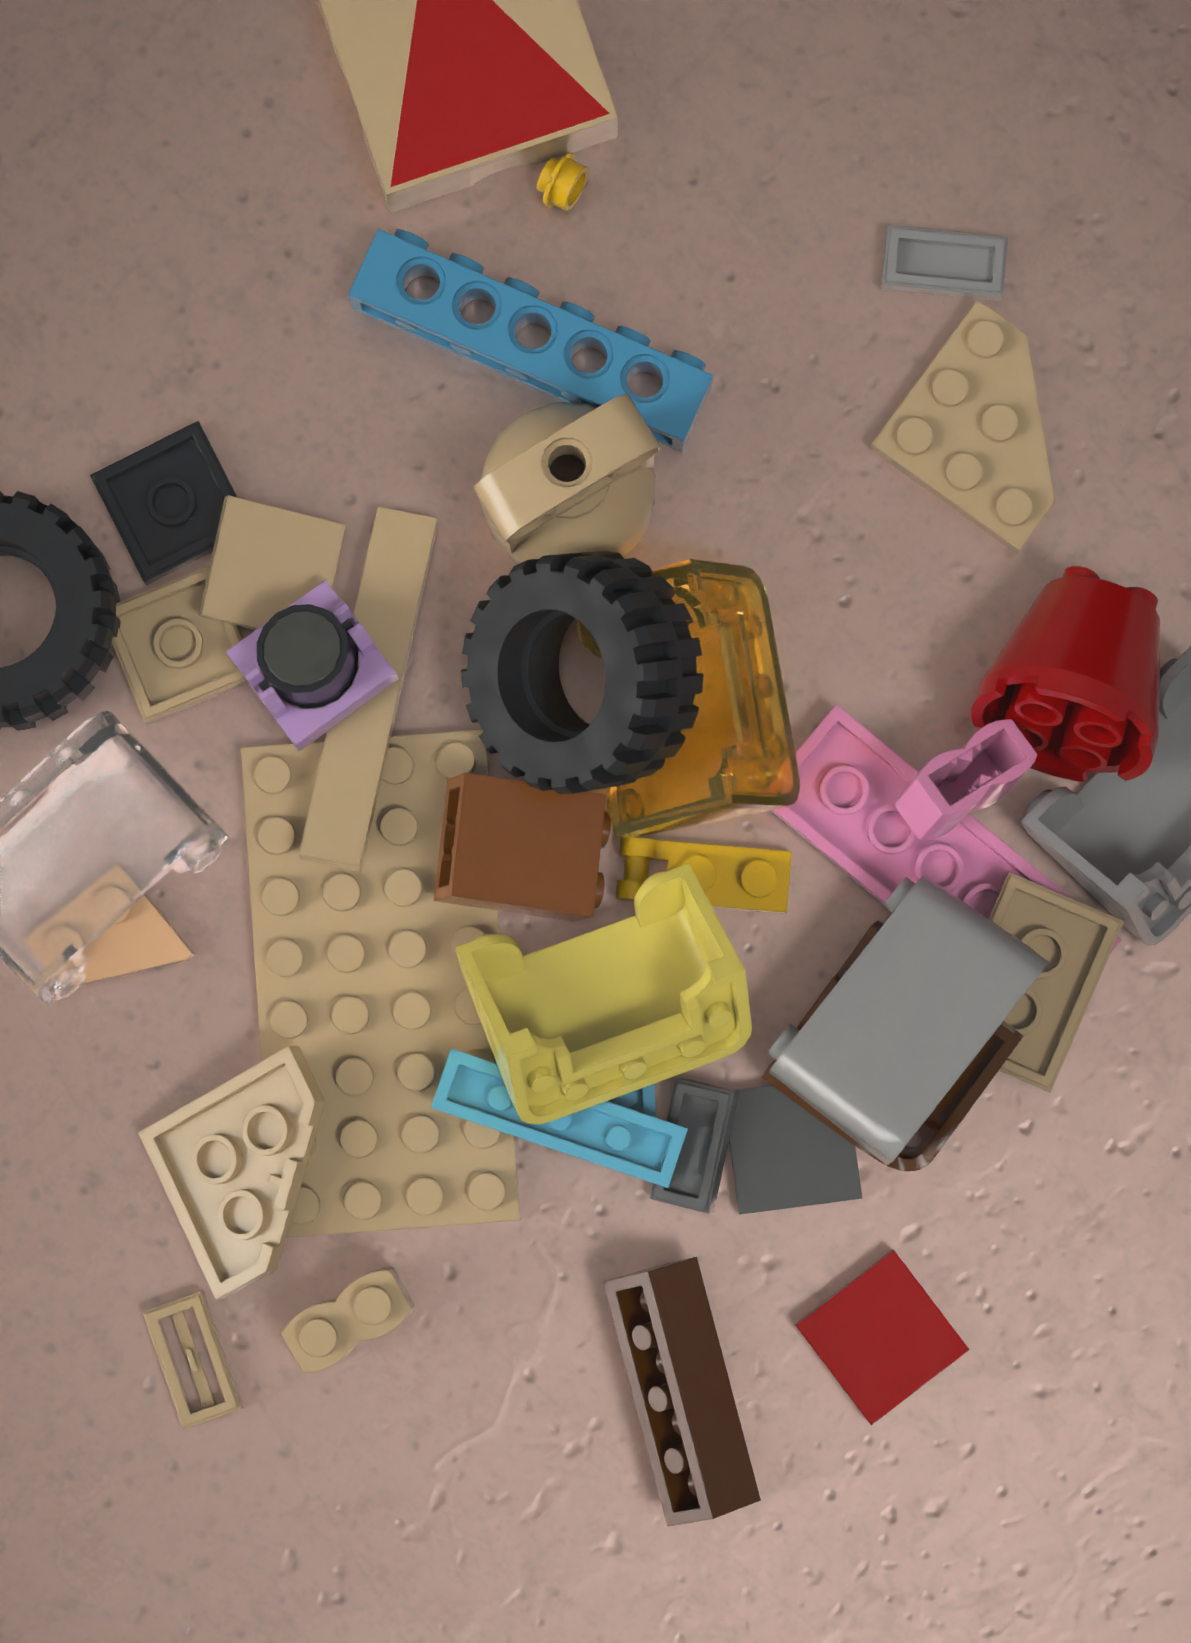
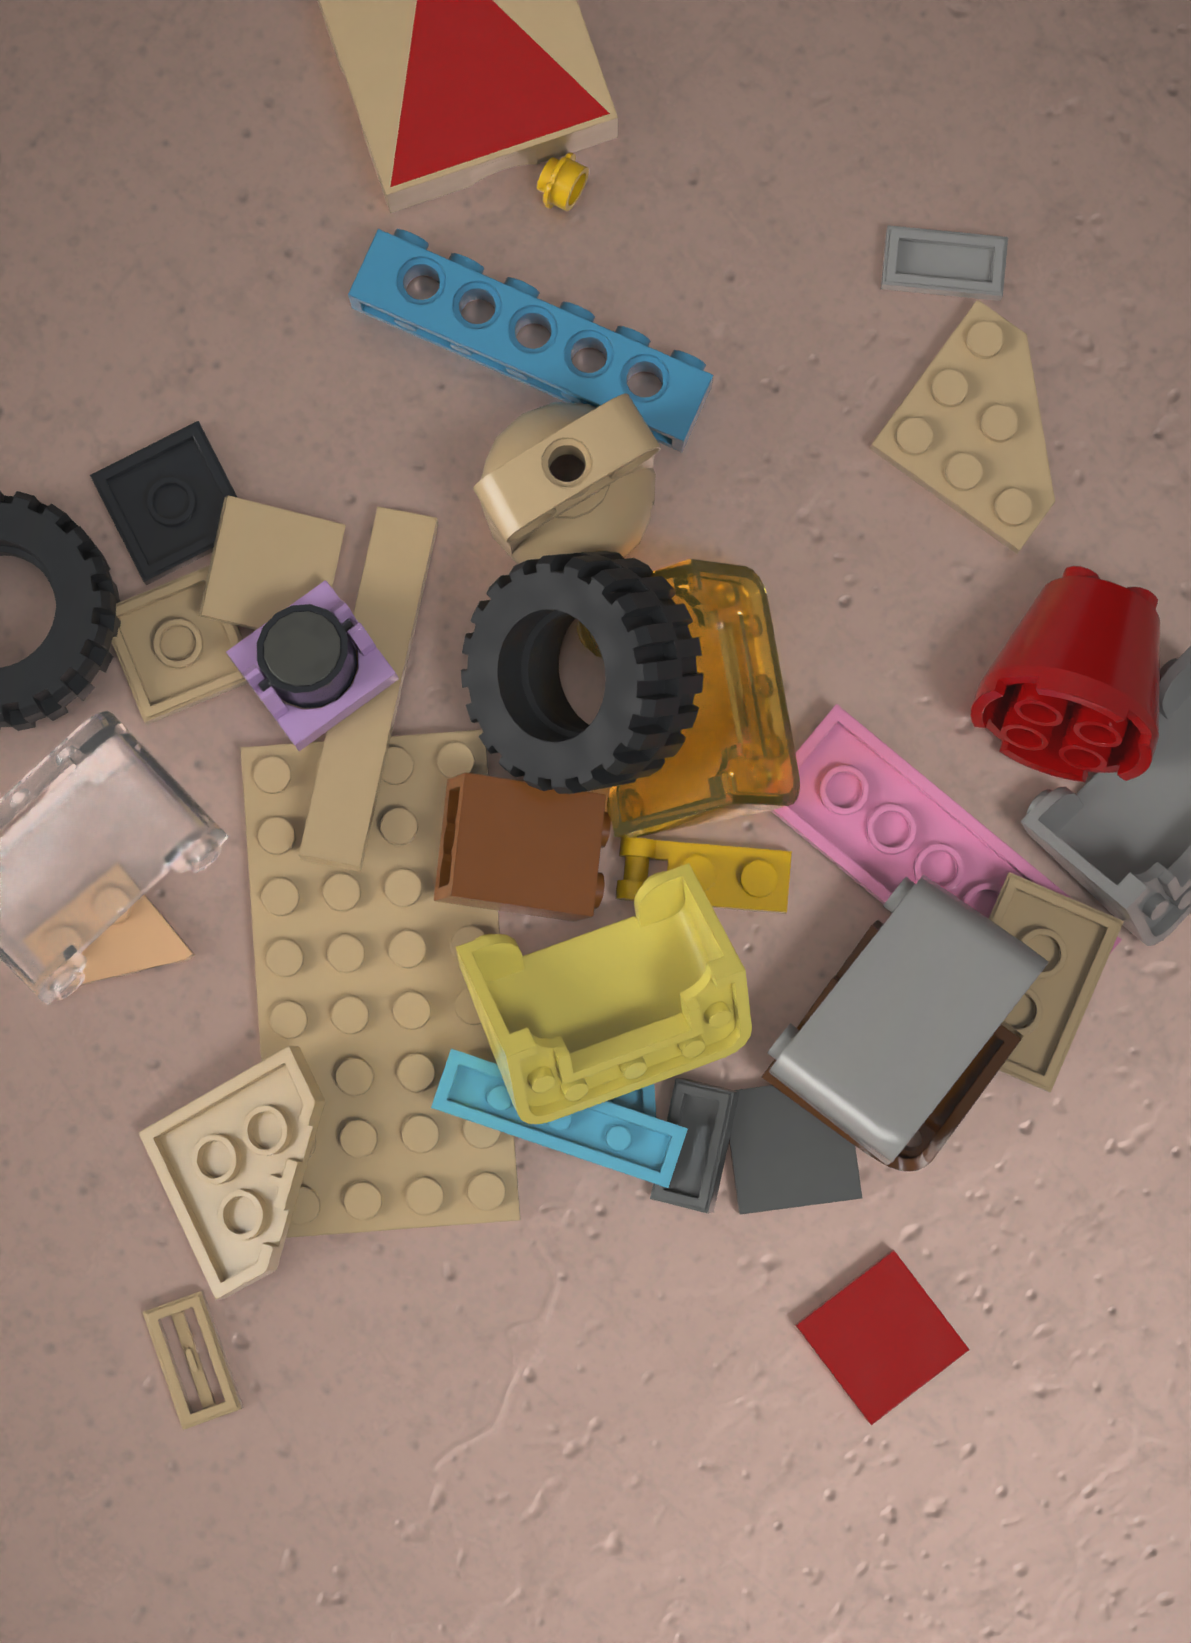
tan brick [280,1268,415,1373] -> none
reddish brown brick [604,1257,761,1527] -> none
bright pink brick [895,719,1037,840] -> none

